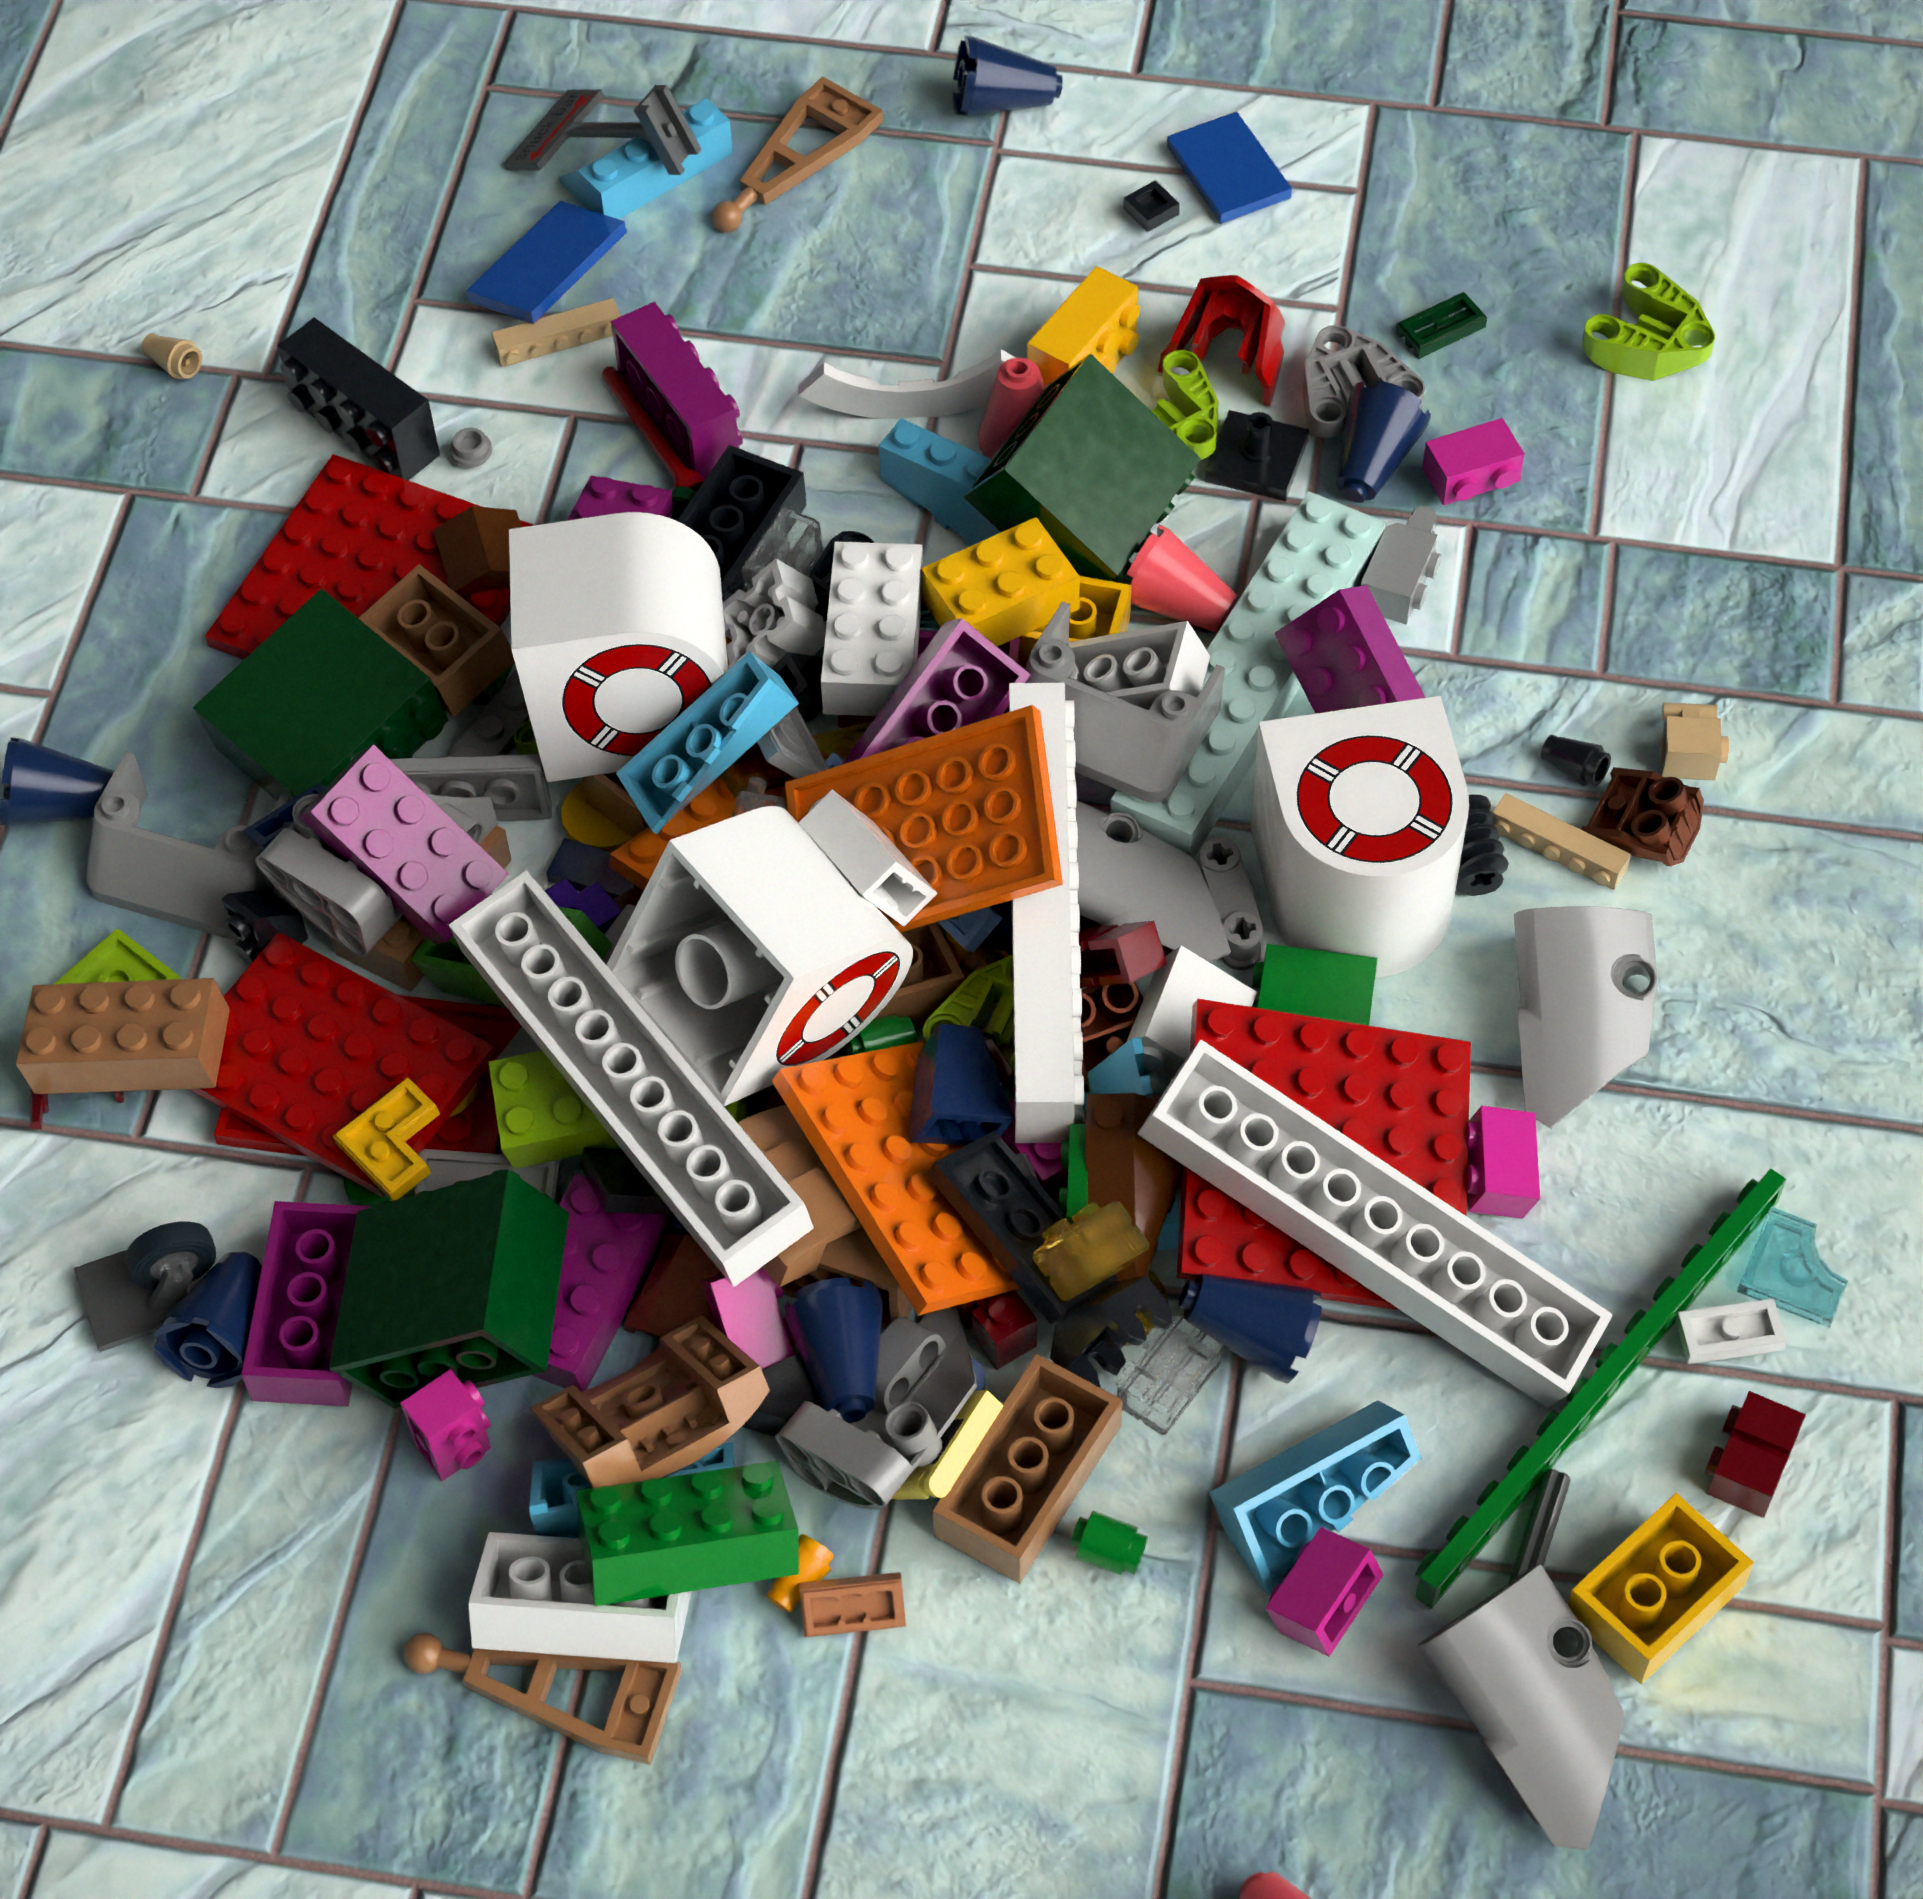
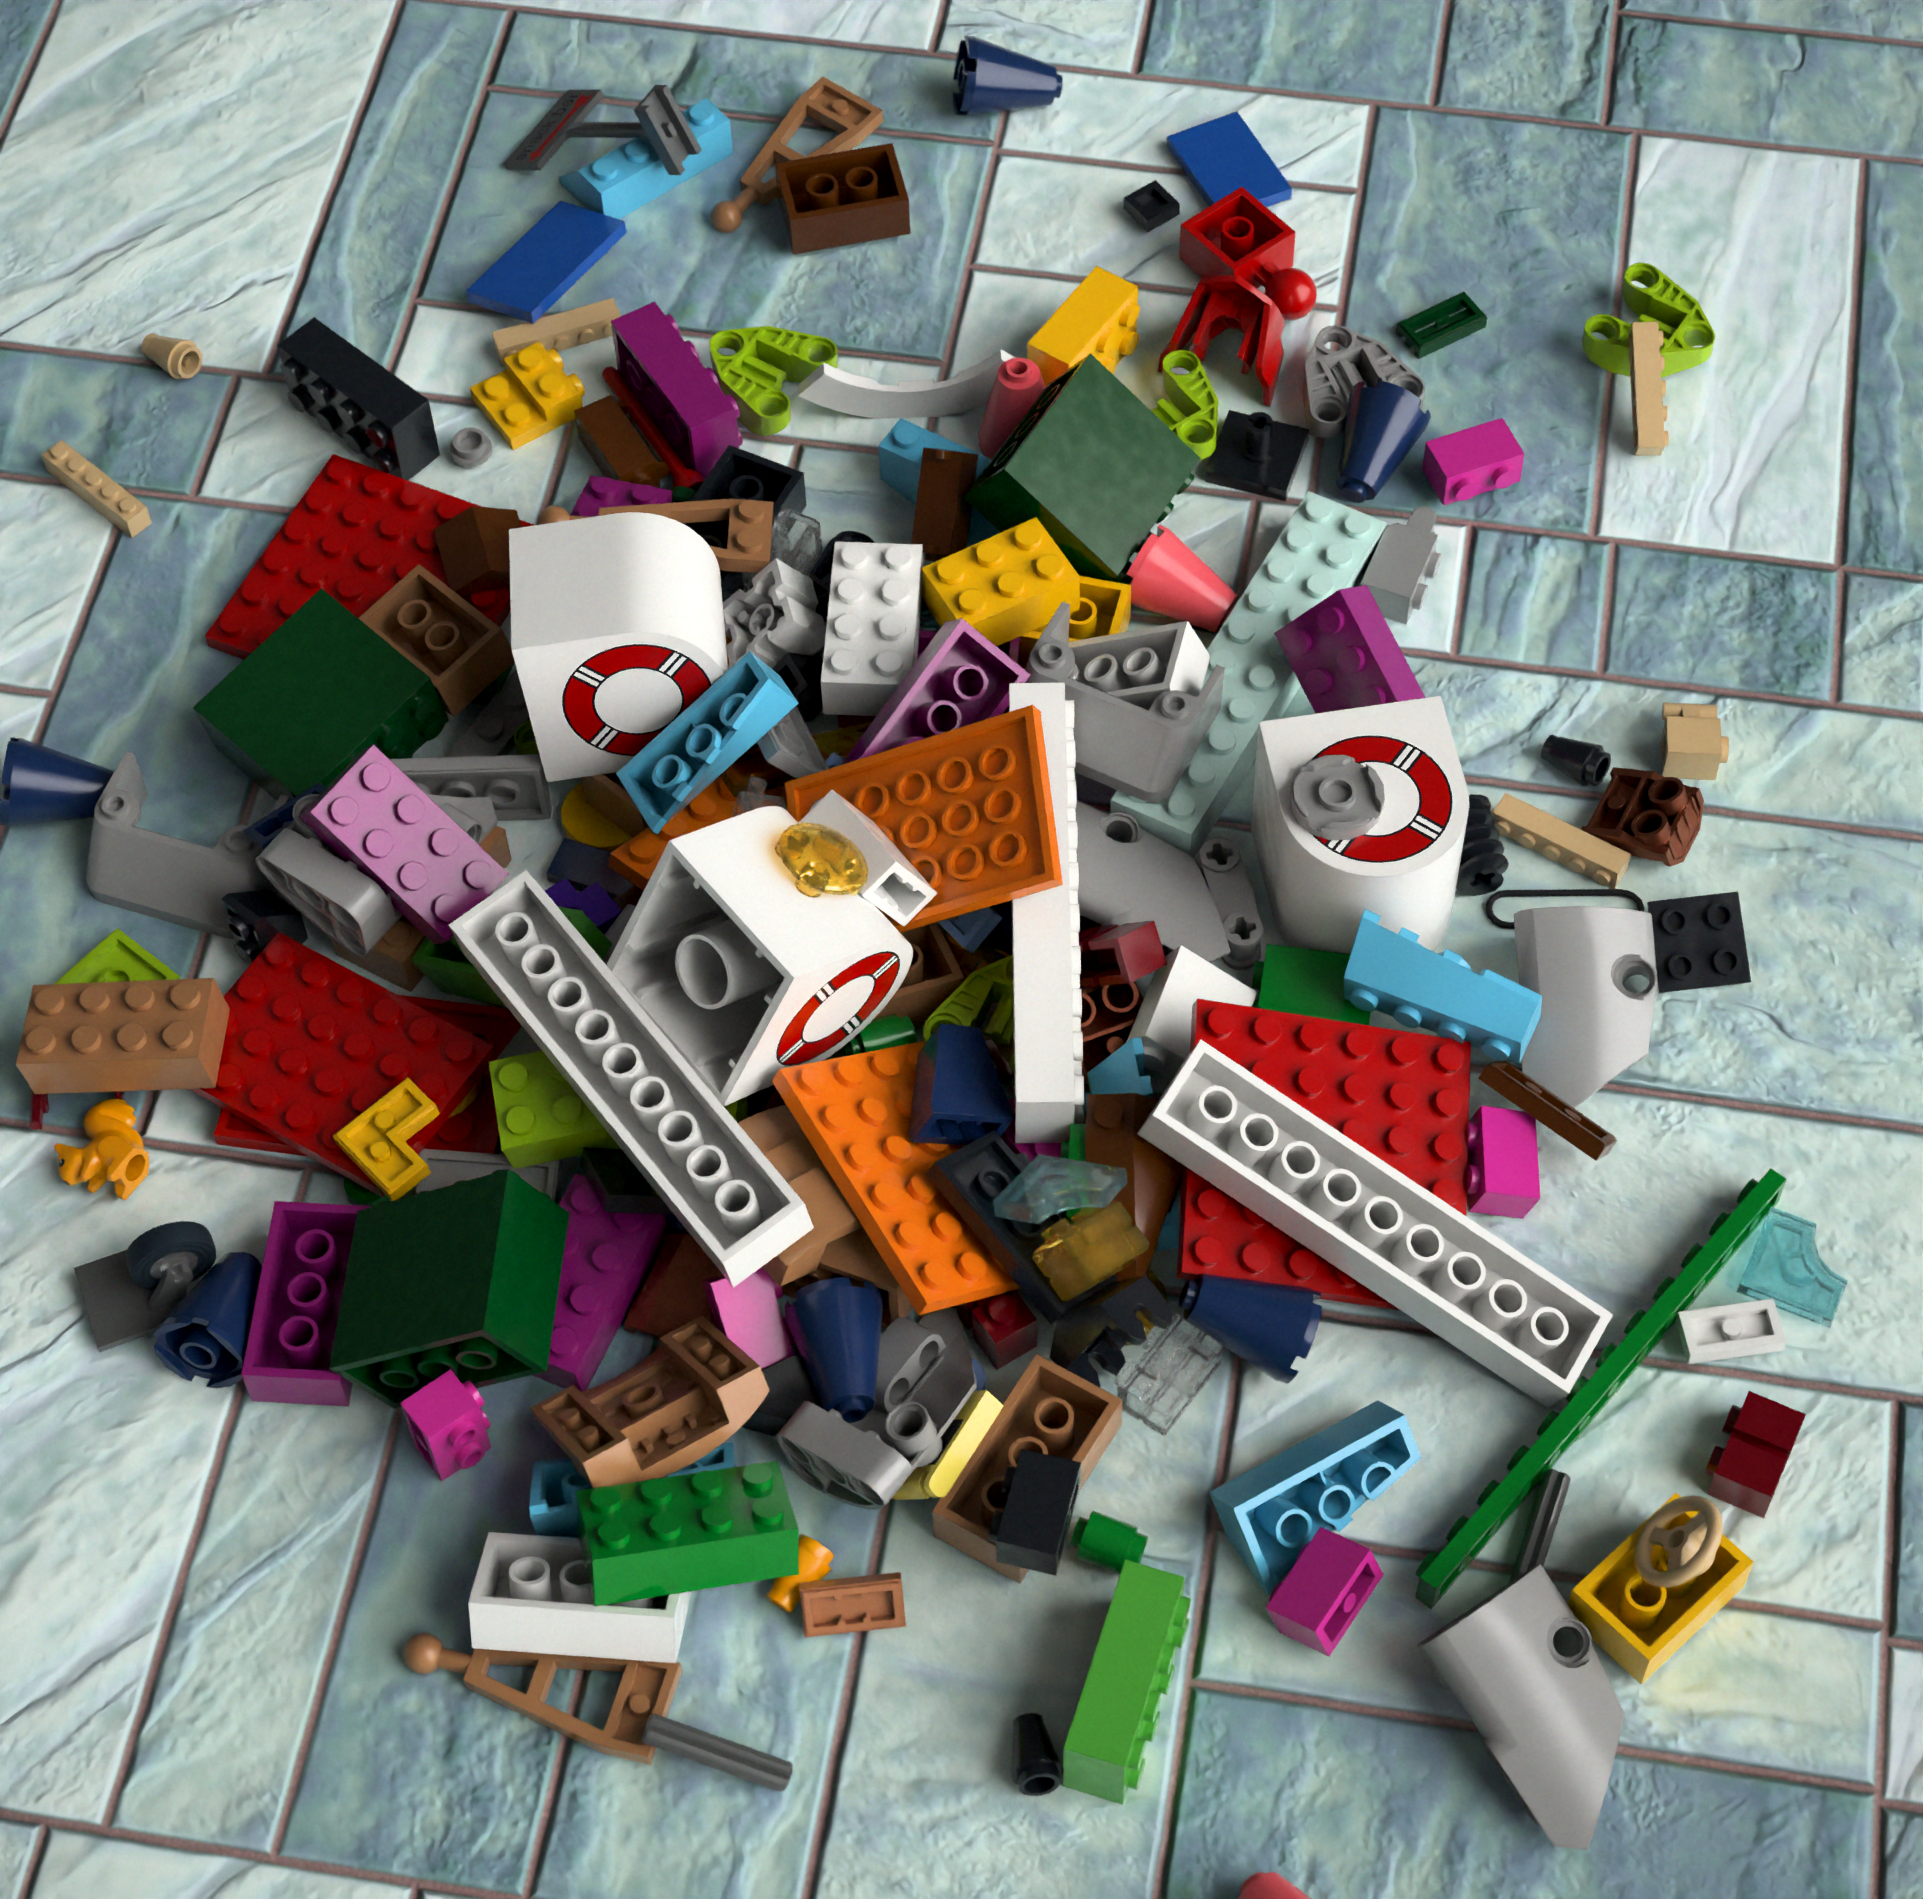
none -> tan piece [42,440,152,538]
none -> light orange animal [54,1098,149,1200]
none -> yellow plate [470,341,585,450]
none -> medium nougat plate [537,499,774,573]
none -> reddish brown brick [574,395,670,488]
none -> dark grey axle [642,1714,793,1792]
none -> lime connector [709,326,838,436]
none -> reddish brown brick [775,143,910,254]
none -> clear yellow dish [775,822,869,898]
none -> reddish brown brick [911,447,979,562]
none -> black brick [989,1449,1081,1576]
none -> clear light blue tile [993,1154,1127,1224]
none -> black cone [1012,1713,1063,1796]
none -> bright green brick [1063,1560,1191,1805]
none -> red brick [1179,186,1317,321]
none -> light grey tile [1290,755,1385,840]
none -> medium azure wedge [1344,909,1542,1064]
none -> reddish brown tile [1478,1060,1617,1161]
none -> black piece [1485,889,1645,929]
none -> tan piece [1628,322,1669,456]
none -> tan piece [1635,1496,1723,1588]
none -> black hinge [1647,891,1751,993]

